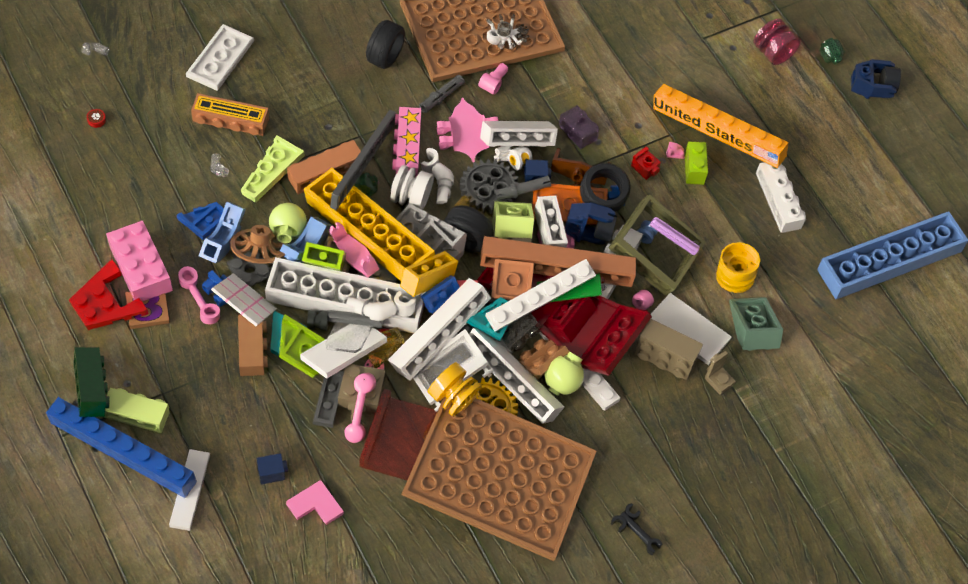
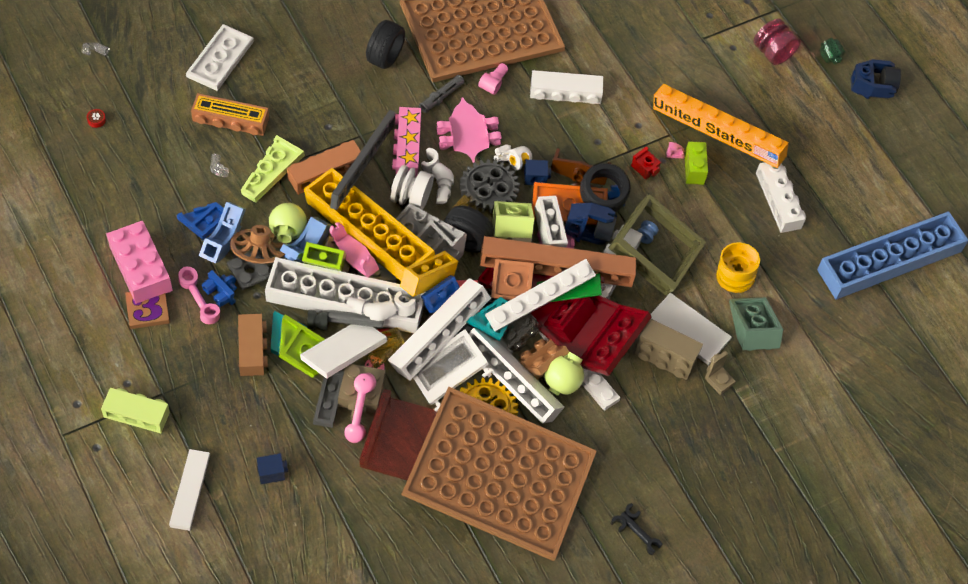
blue brick [46,397,197,498] -> none
red wing [69,259,149,330] -> none
dark green brick [73,347,109,417] -> none
white piece [211,273,277,326] -> none
bright pink tile [286,480,344,525] -> none
clear piece [325,322,372,353] -> none
clear green head [354,172,379,197] -> none
yellow wheel [427,362,482,417] -> none
white brick [480,121,558,147] -> none
animal [486,14,529,49] -> none
dark grey pin [494,175,551,201] -> none
brick [559,105,600,150] -> none
bright pink piece [632,290,654,311] -> none
lavender axle [650,217,700,255] -> none
none -> white brick [530,70,603,104]

